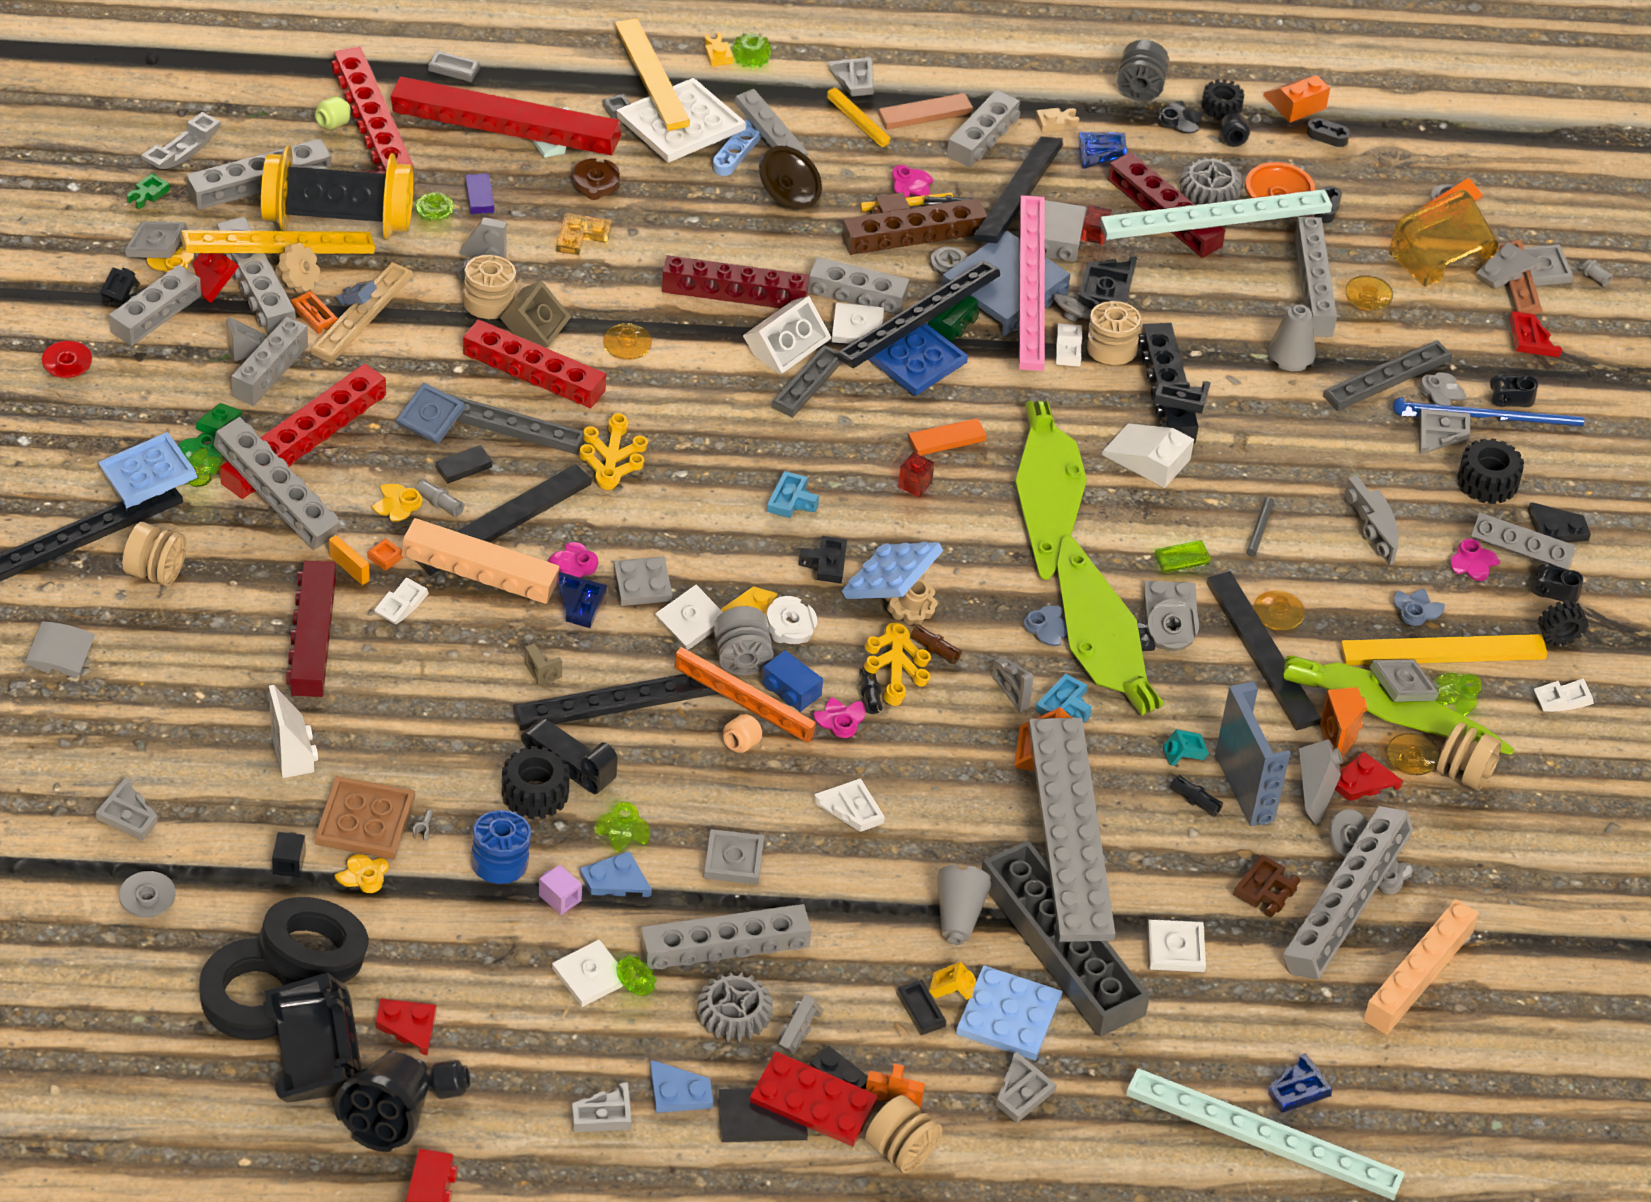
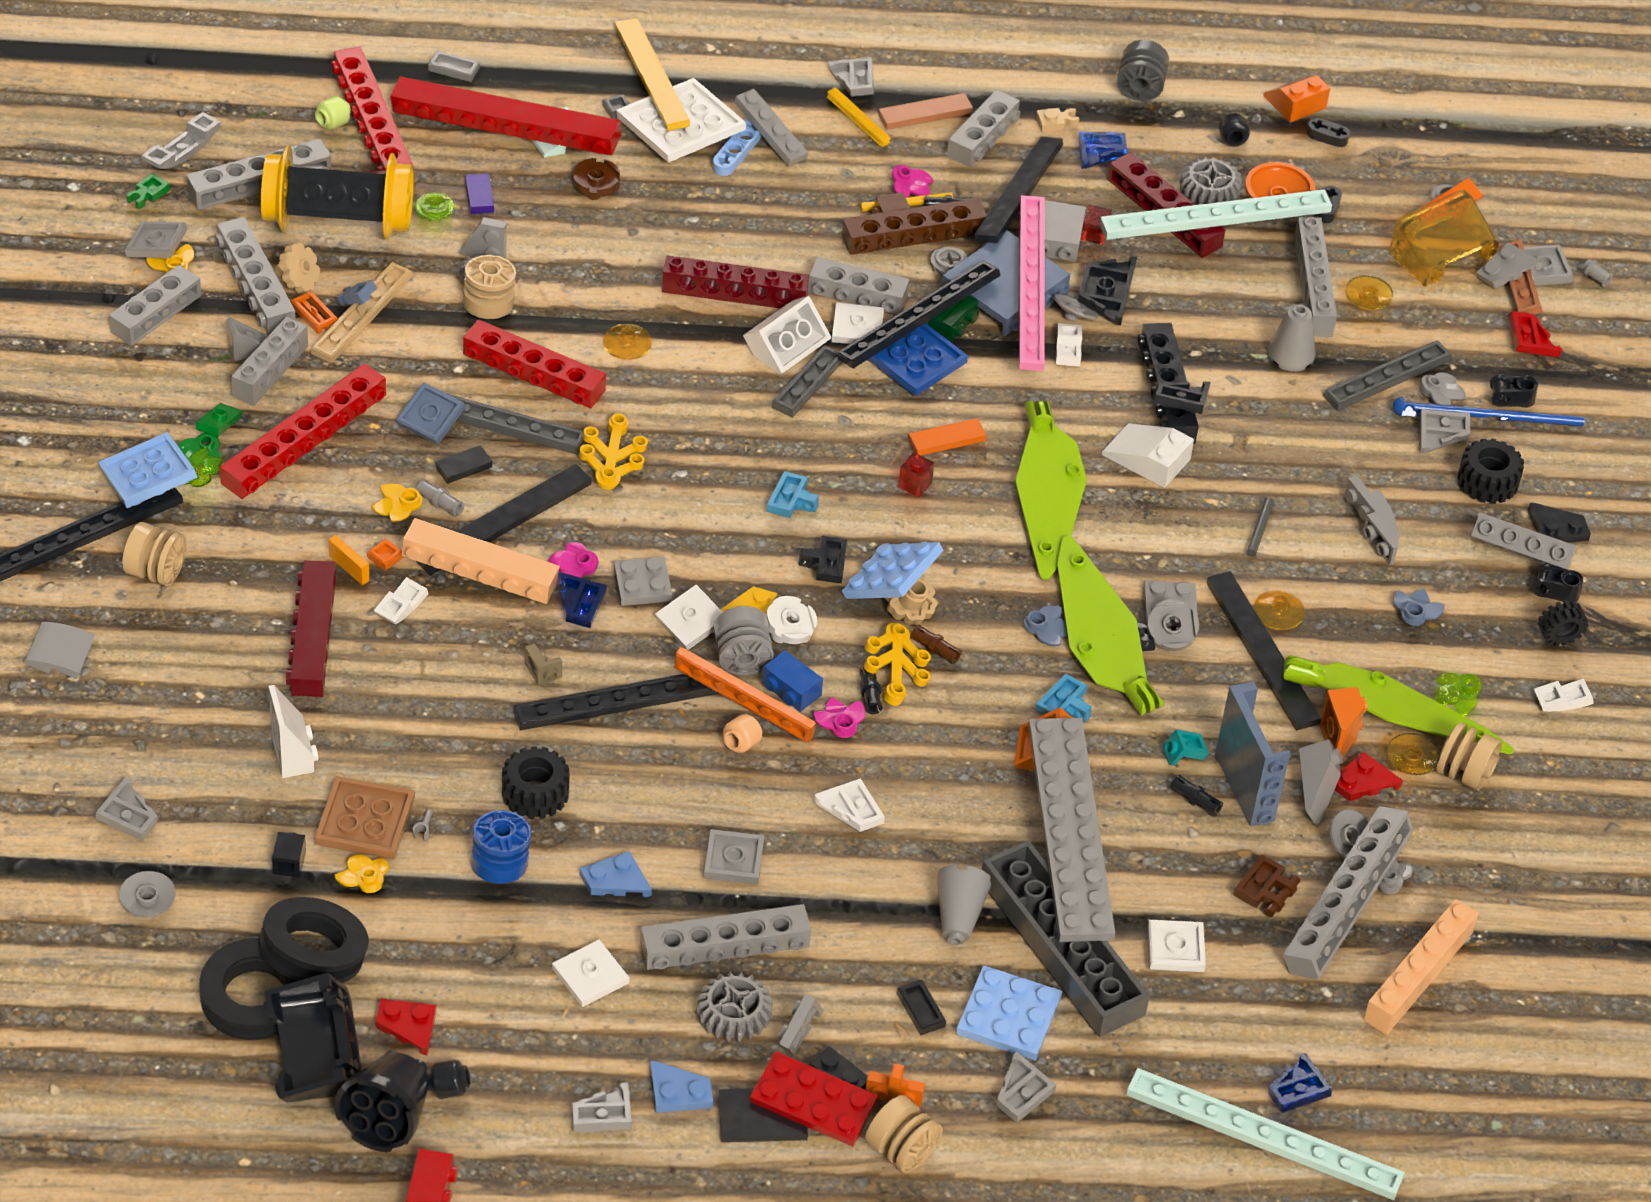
red dish [42,341,92,378] -> none
black bracket [100,267,140,304] -> none
yellow tile [181,230,375,254] -> none
red wing [193,253,239,303] -> none
light grey brick [213,417,340,551] -> none
dark tan slope [500,280,571,348] -> none
black beam [521,718,618,794] -> none
lavender brick [539,865,582,915] -> none
clear yellow plate [556,213,612,255] -> none
clear neon green plate [596,802,650,852] -> none
clear neon green gear [616,955,657,996] -> none
yellow plate [705,32,734,67] -> none
clear neon green gear [733,32,771,69] -> none
dark brown dish [759,146,822,210] -> none
yellow bracket [929,961,976,1000] -> none
light grey wing [992,657,1034,712] -> none
tan wheel [1087,301,1141,365] -> none
clear neon green tile [1154,540,1211,573] -> none
black plate [1158,101,1202,133] -> none
black tyre [1201,79,1244,120] -> none
yellow tile [1340,634,1548,666] -> none
light grey tile [1370,660,1439,702] -> none
dark pink plate [1451,539,1500,581] -> none

